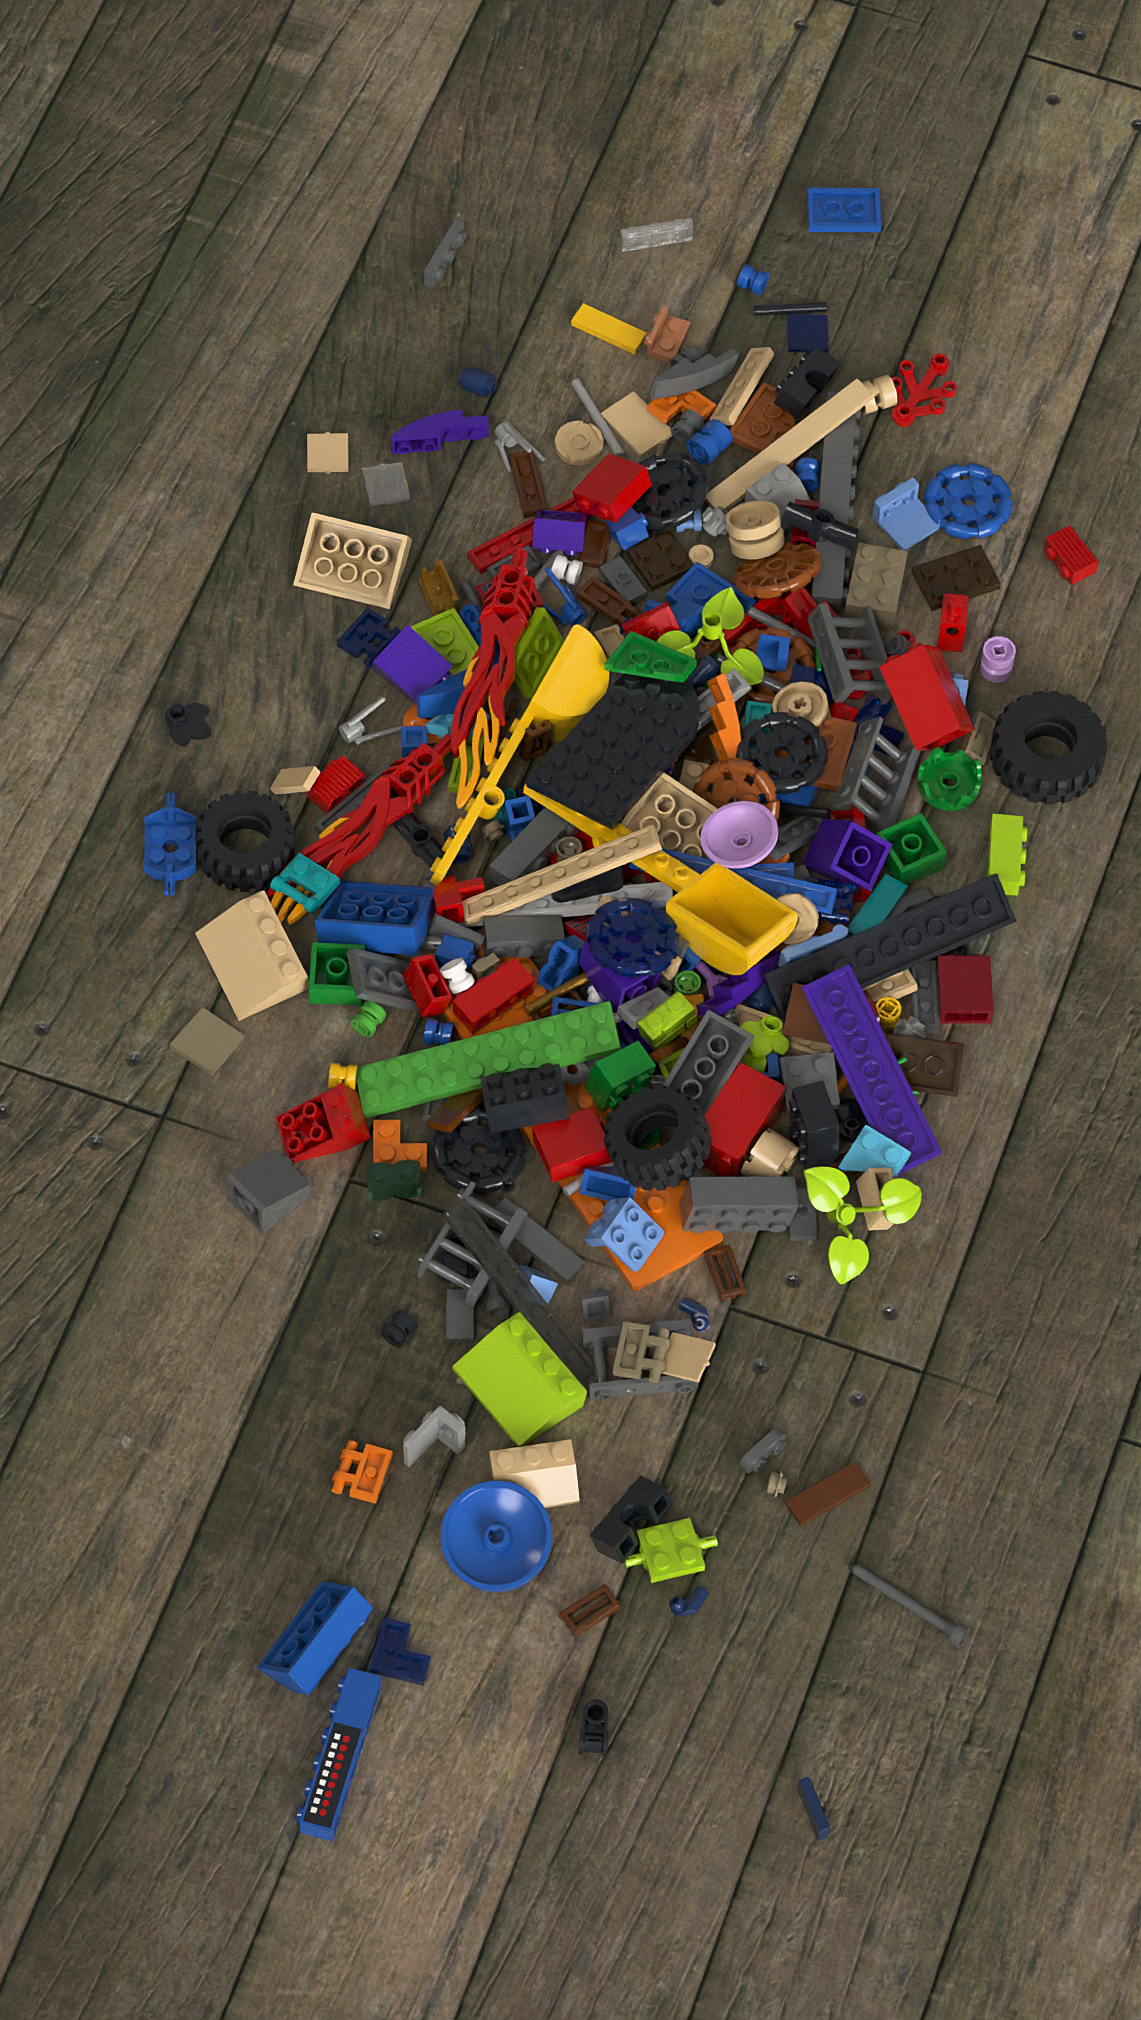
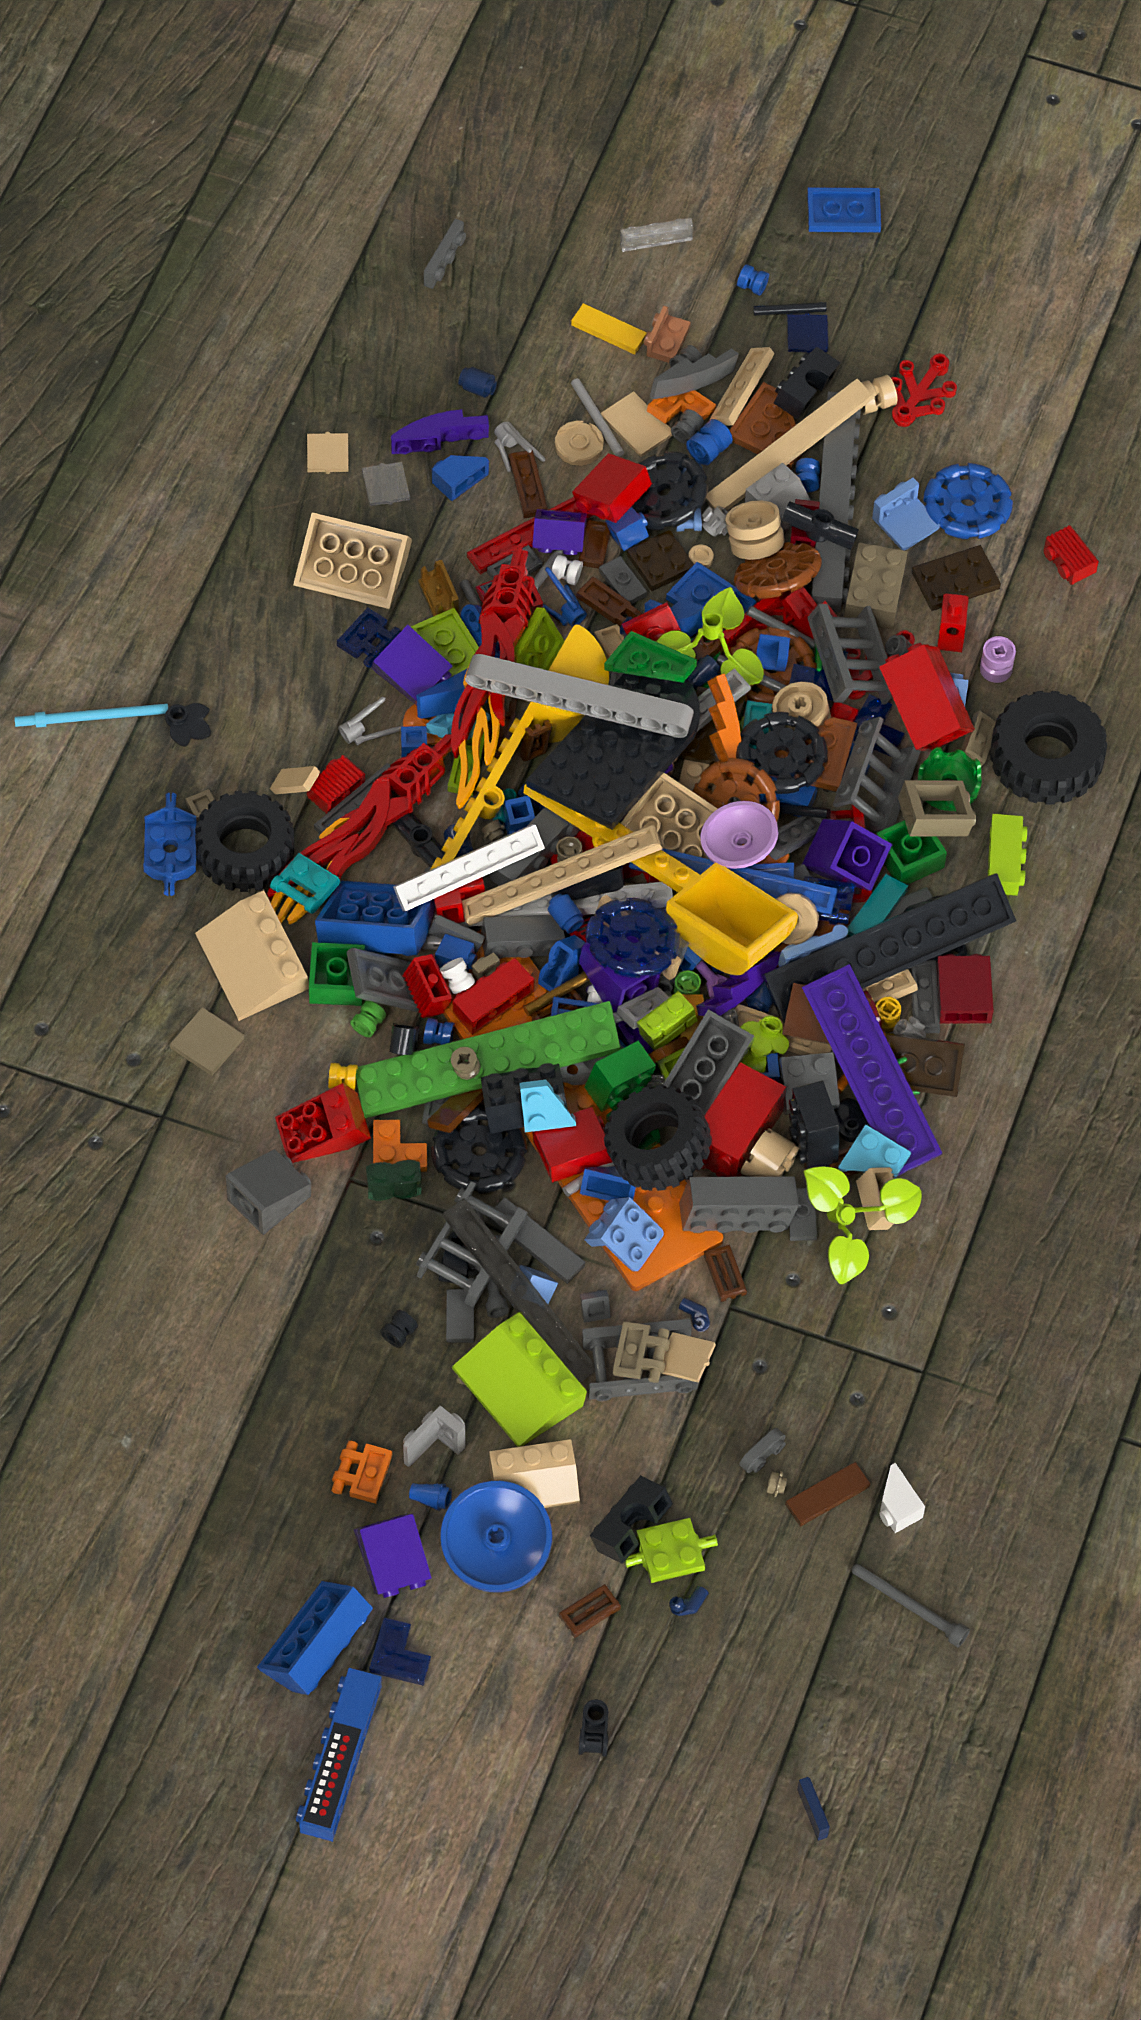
none -> medium azure bar [15,704,168,728]
none -> dark tan plate [185,789,215,821]
none -> dark purple slope [353,1514,431,1598]
none -> black piece [389,1023,420,1055]
none -> white plate [393,824,545,911]
none -> blue cone [409,1483,452,1511]
none -> blue slope [432,455,489,501]
none -> dark tan wheel [451,1047,481,1080]
none -> light grey beam [465,654,694,738]
none -> medium azure wing [520,1080,576,1132]
none -> blue brick [547,894,585,934]
none -> white slope [880,1463,925,1533]
none -> dark tan window [898,780,976,836]

